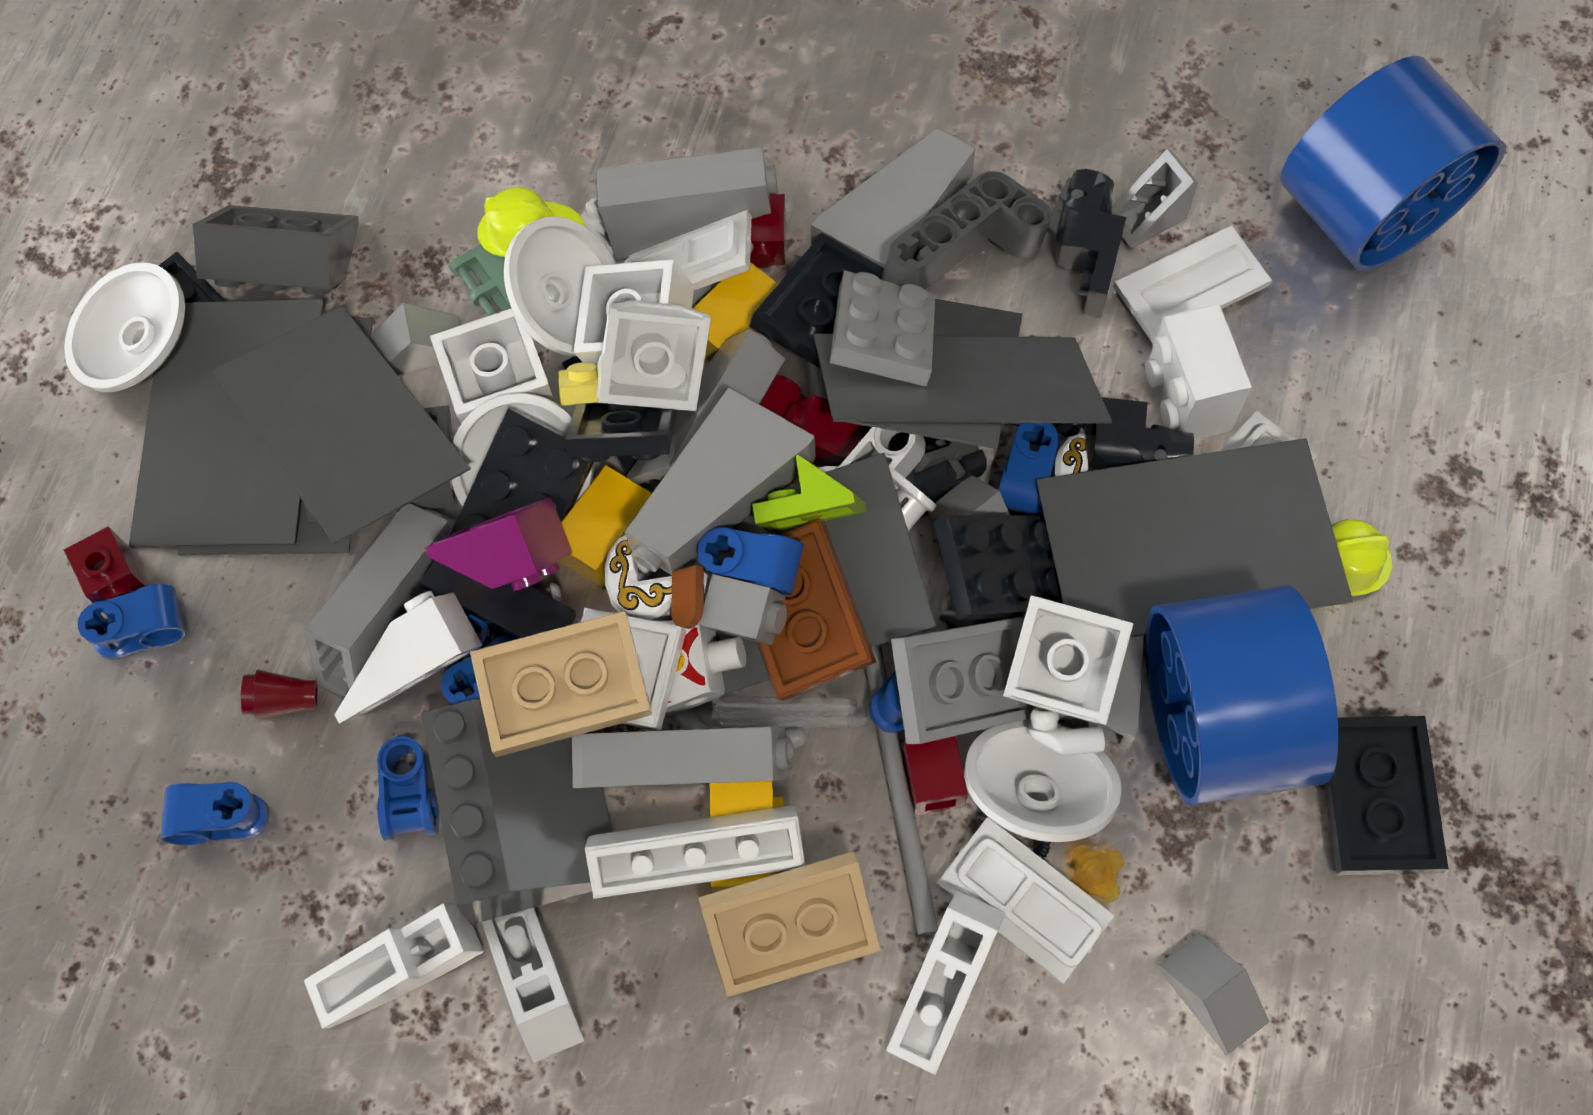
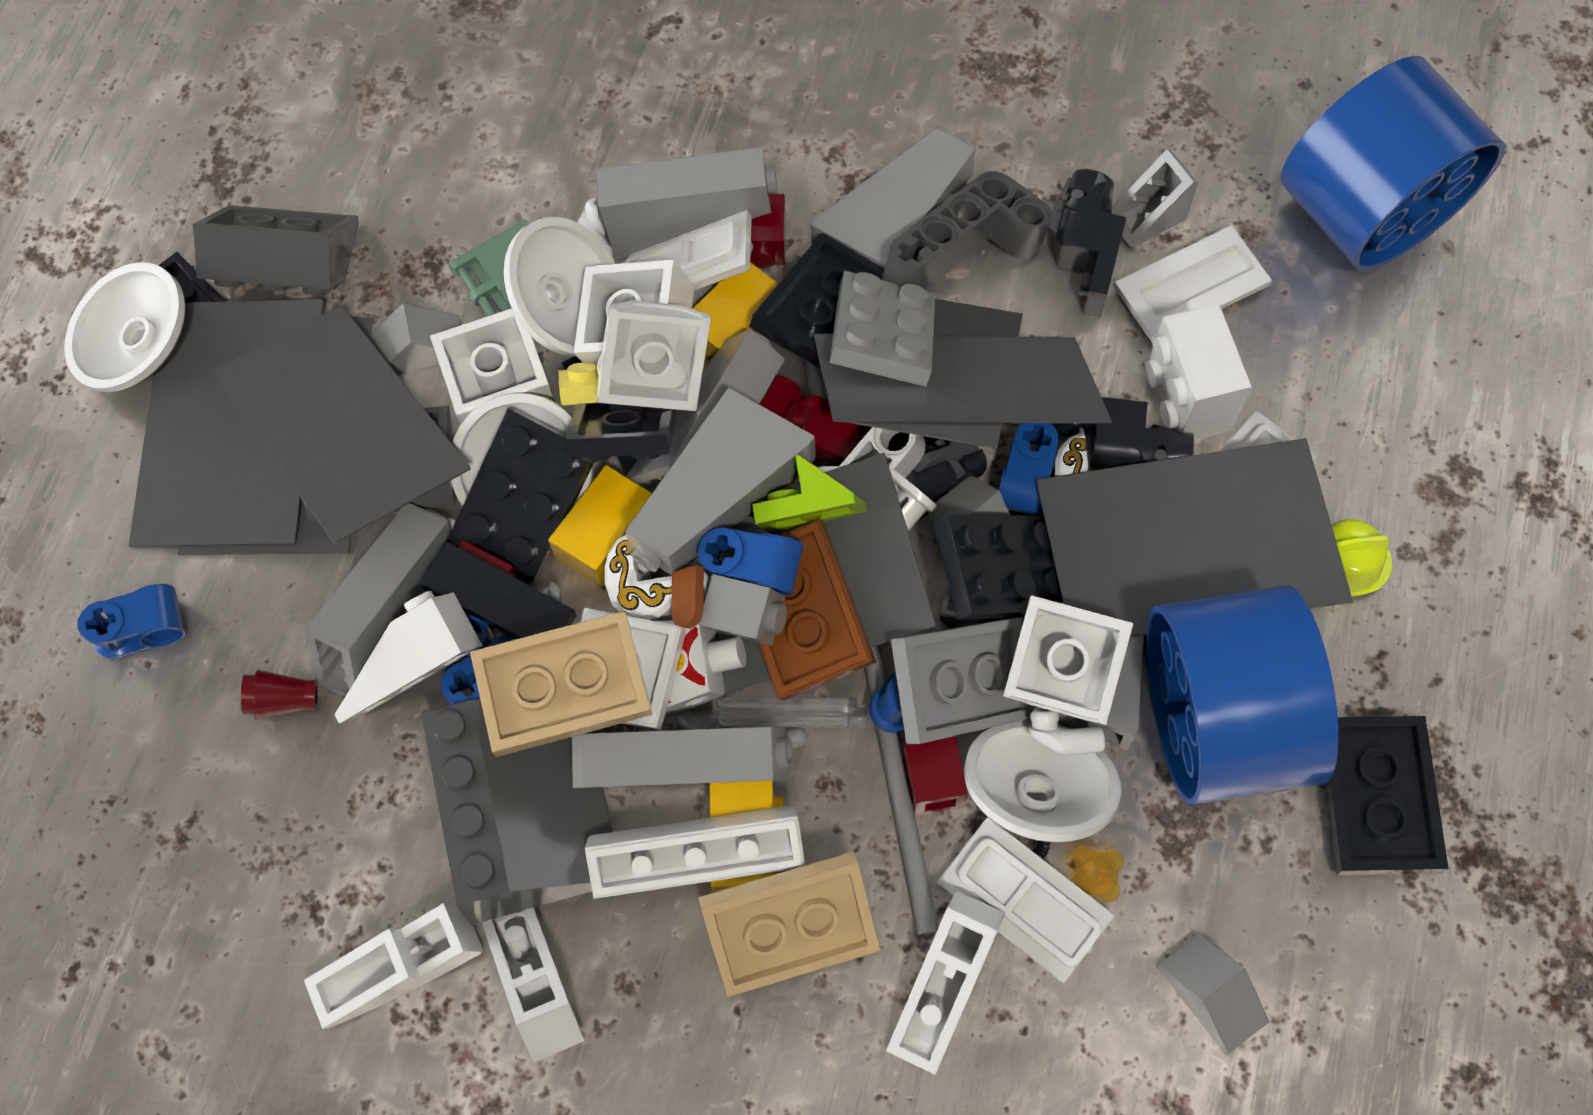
dark red brick [63,526,147,614] -> none
blue piece [160,782,269,845] -> none
blue piece [377,736,439,841] -> none
magenta slope [424,497,572,591] -> none
neon yellow piece [478,186,586,257] -> none

